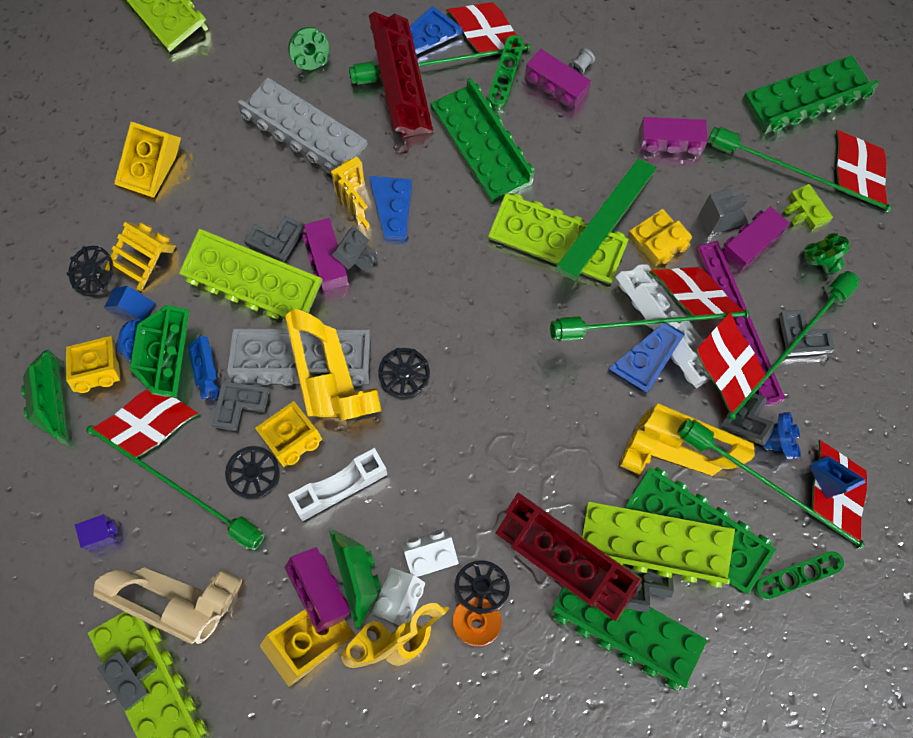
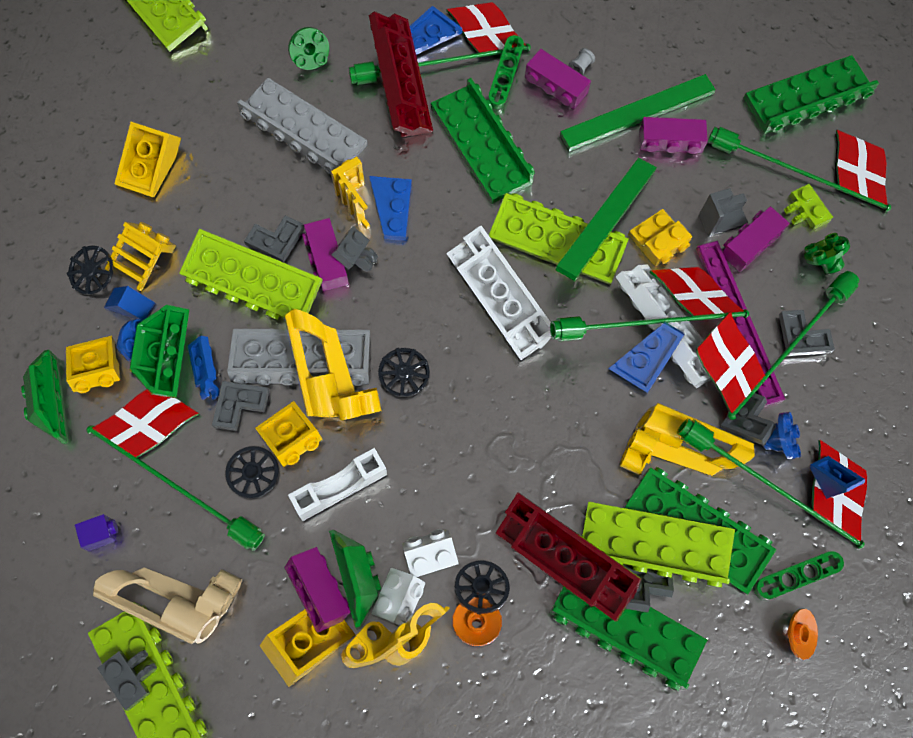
none -> white slope [446,226,551,360]
none -> green tile [560,74,716,151]
none -> orange dish [787,608,818,660]

